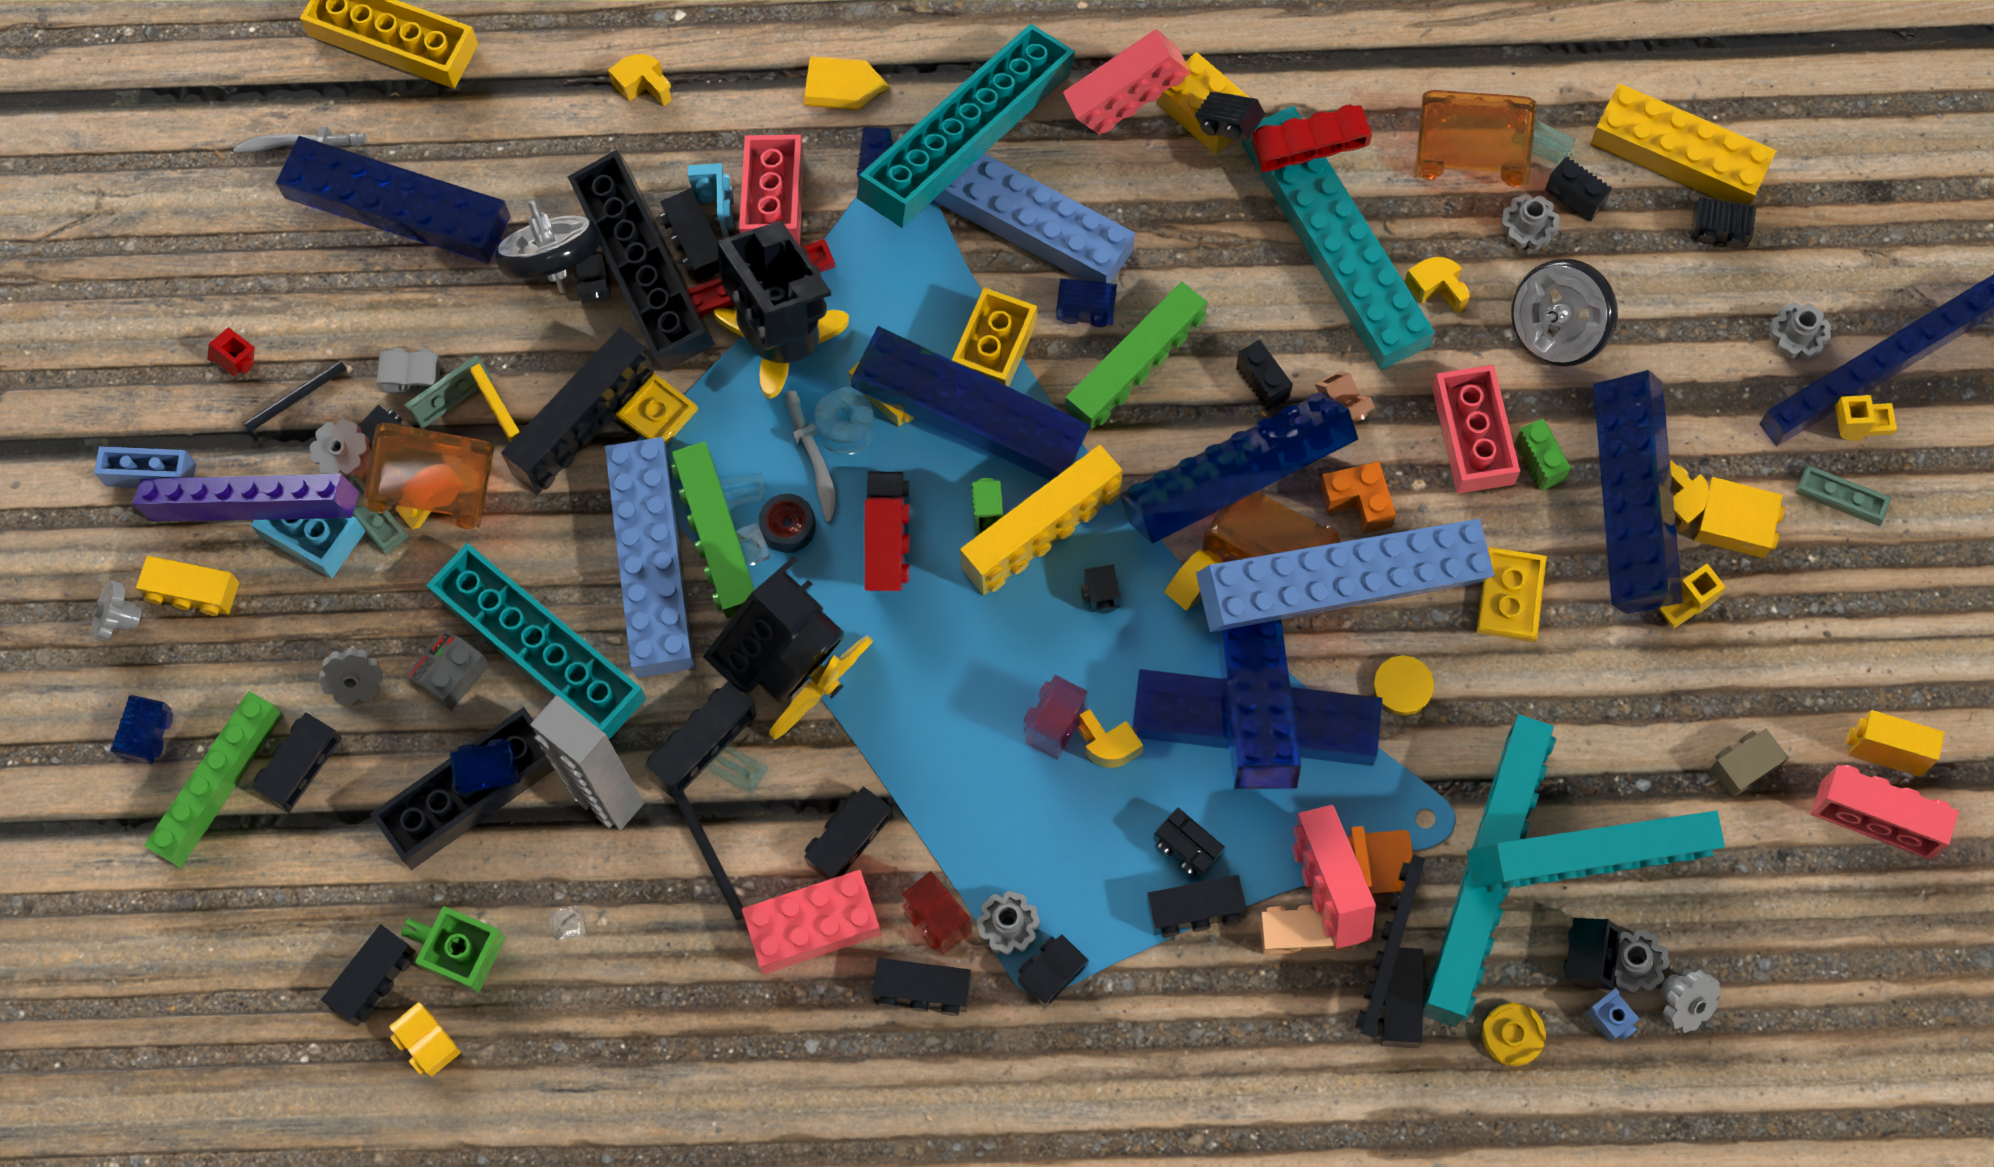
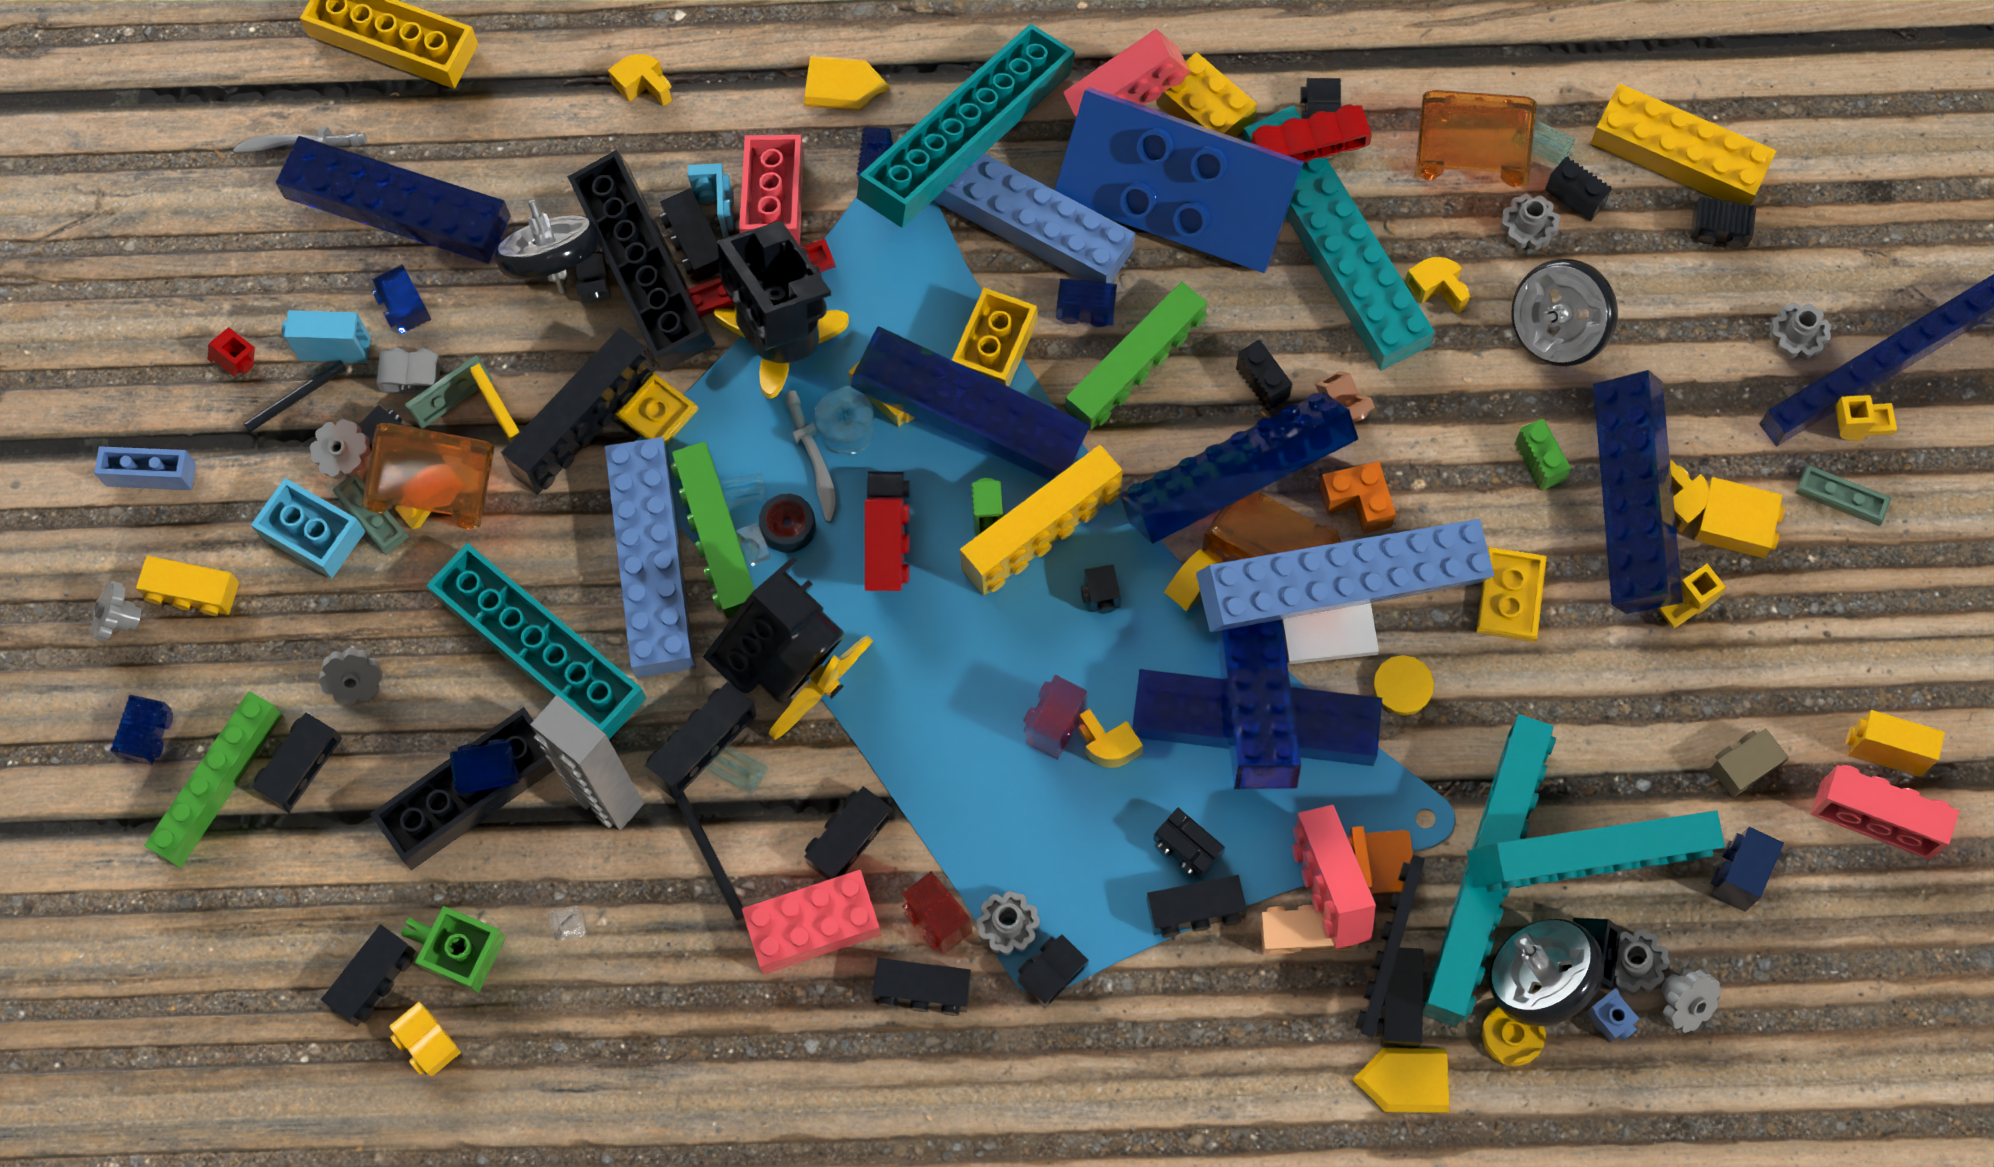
dark purple brick [132,474,359,522] -> none
dark grey slope [405,630,489,711] -> none
black brick [1195,91,1265,141] -> none
coral brick [1432,365,1520,494] -> none
none -> medium azure brick [282,310,371,363]
none -> clear blue brick [371,264,431,334]
none -> blue plate [1055,87,1304,273]
none -> white tile [1281,603,1379,664]
none -> black brick [1300,78,1341,119]
none -> yellow tile [1352,1048,1450,1113]
none -> flat silver wheel [1489,919,1604,1027]
none -> dark blue brick [1710,826,1784,912]

